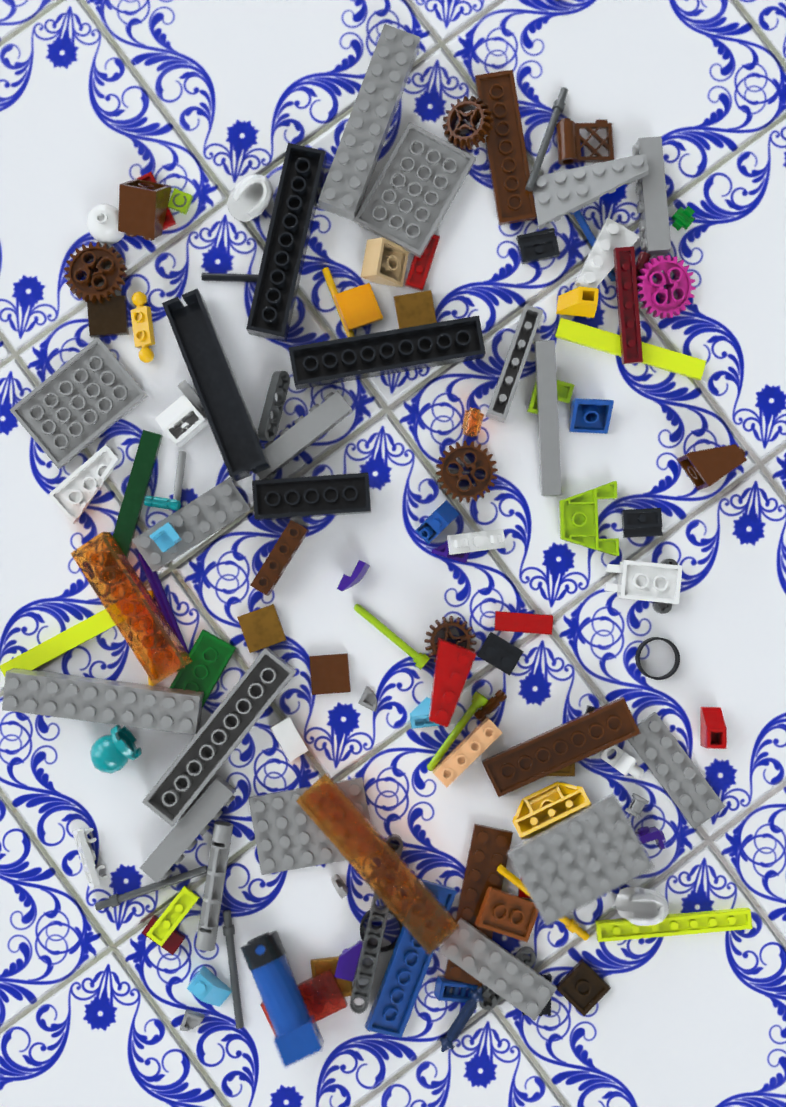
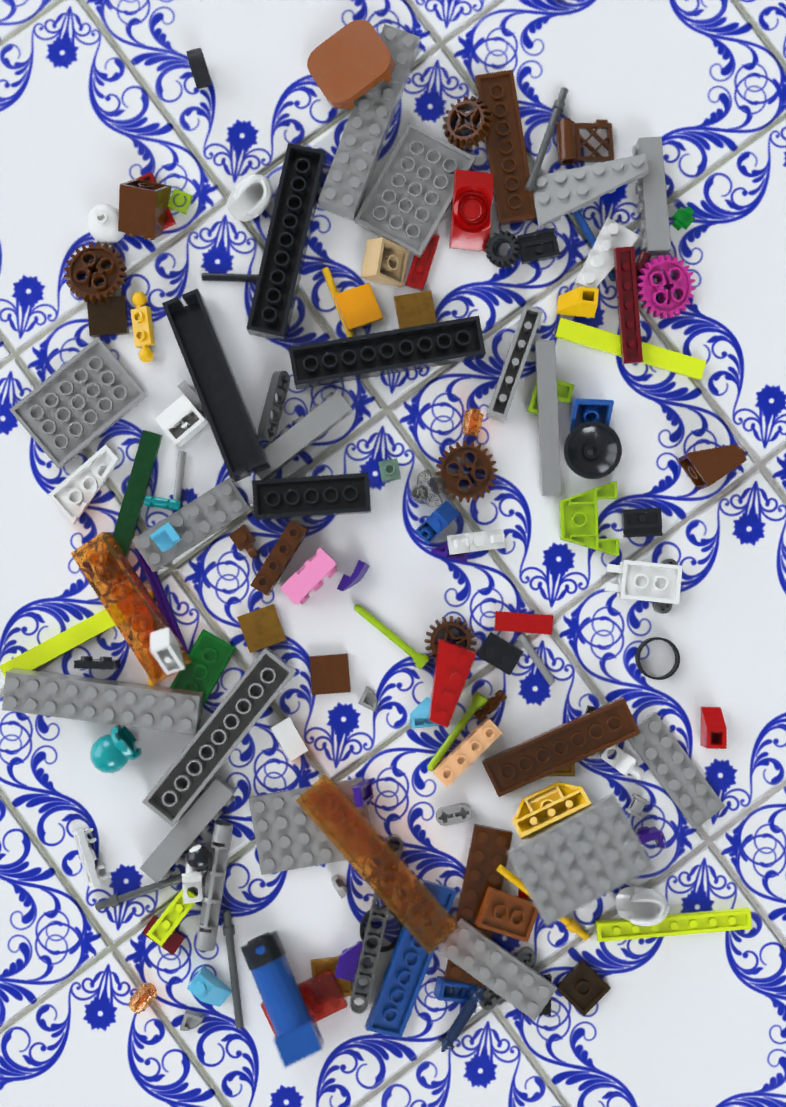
none -> black plate [74,656,120,669]
none -> clear orange brick [128,983,157,1014]
none -> white slope [150,627,185,675]
none -> white bracket [182,856,203,903]
none -> black tyre [186,48,212,89]
none -> black piece [187,844,211,870]
none -> reddish brown plate [229,525,259,559]
none -> bright pink wedge [280,547,338,605]
none -> dark orange tile [307,19,396,111]
none -> dark purple tile [353,779,374,807]
none -> sand green brick [378,458,401,483]
none -> clear smoke plate [411,469,445,507]
none -> light grey beam [436,803,472,826]
none -> red slope [449,169,493,252]
none -> black tyre [485,231,522,269]
none -> light grey bar [517,633,555,685]
none -> black dish [564,421,622,479]

